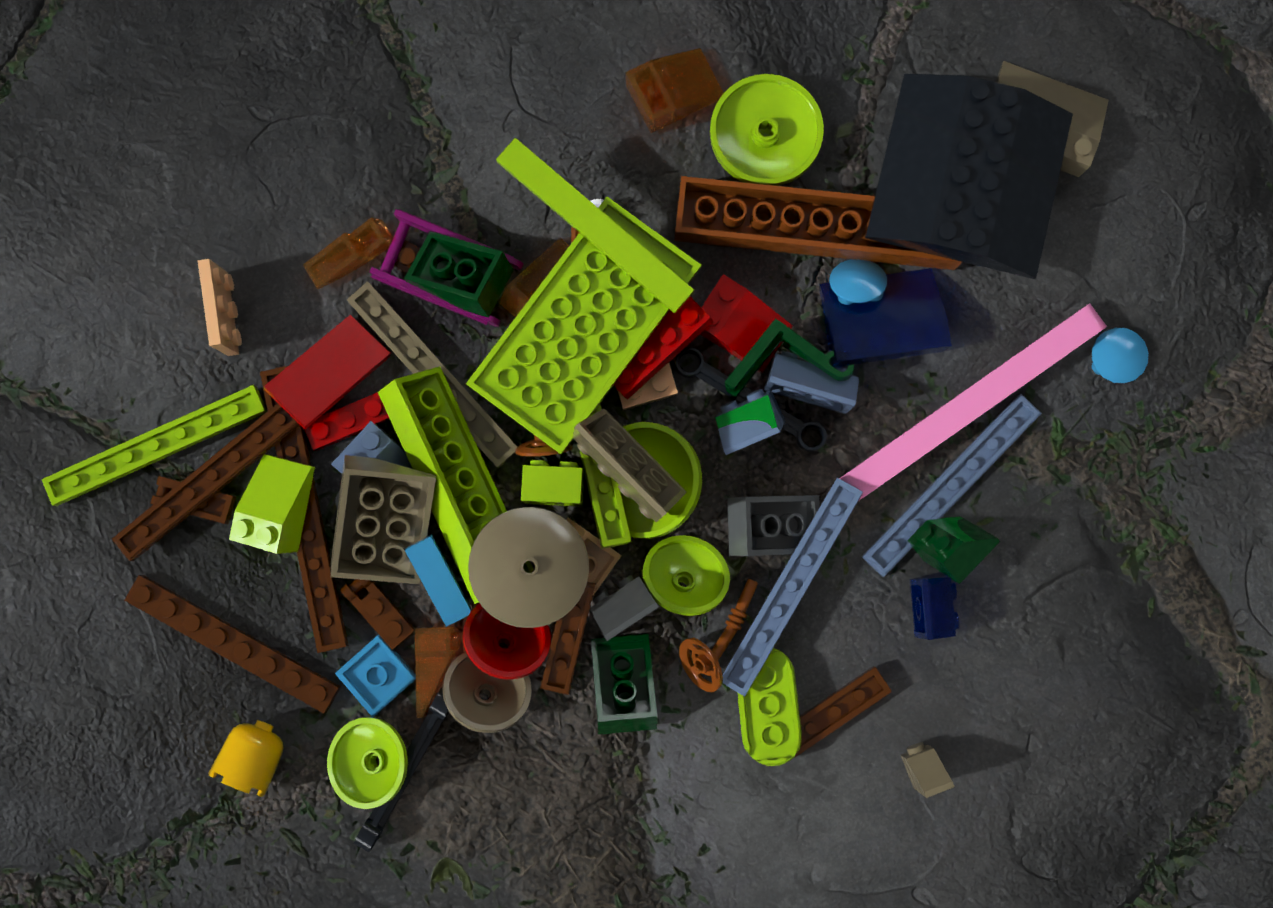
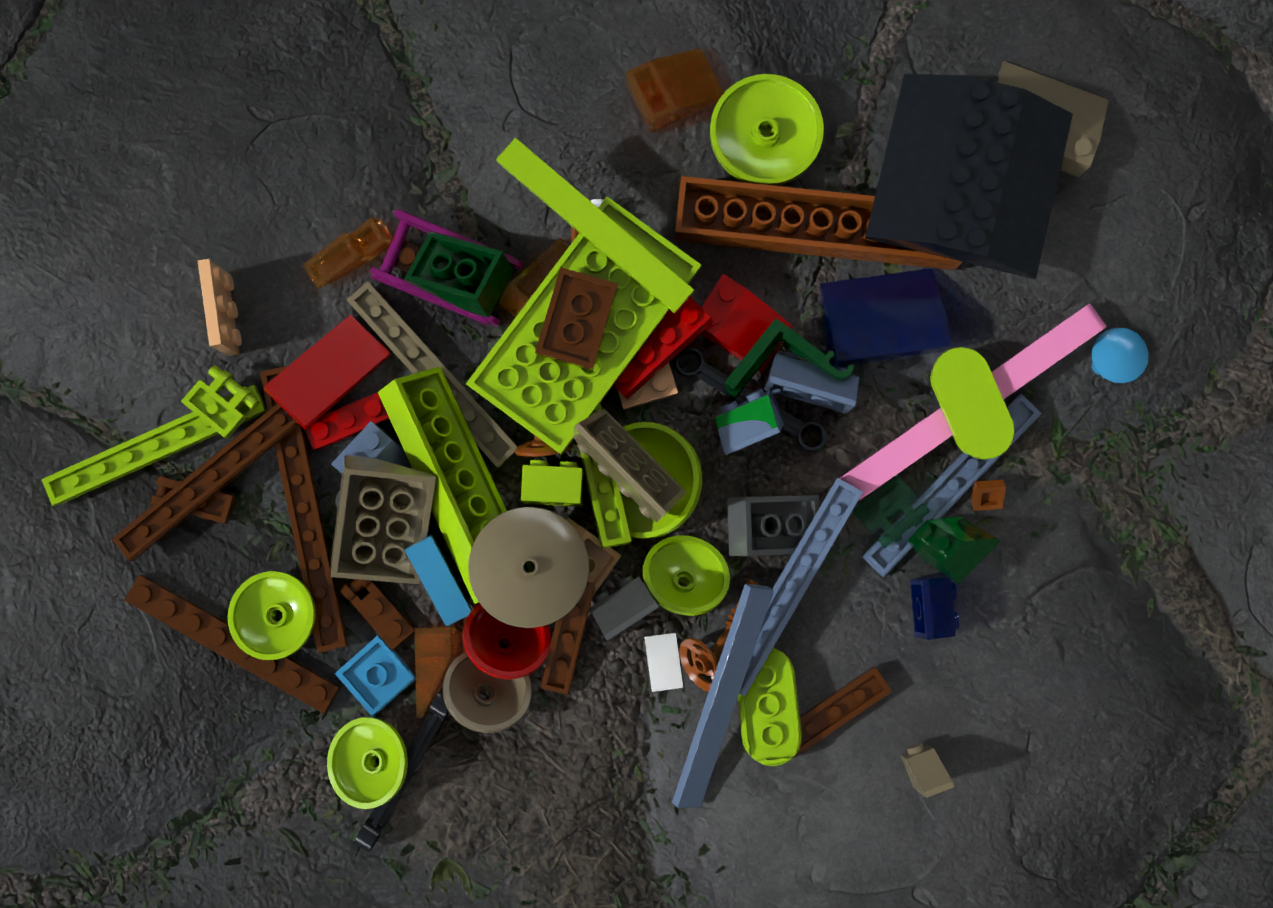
yellow cylinder [208,720,284,797] -> none
lime slope [229,454,315,554] -> none
dark green slope [591,634,658,735] -> none
dark azure dish [830,259,887,305] -> none
none -> lime plate [181,365,260,439]
none -> lime dish [228,571,316,660]
none -> reddish brown plate [535,267,618,371]
none -> white sticker [644,633,683,692]
none -> sand blue tile [672,584,774,808]
none -> clear green plate [852,475,930,549]
none -> lime tile [930,347,1014,460]
none -> dark orange plate [971,480,1006,511]

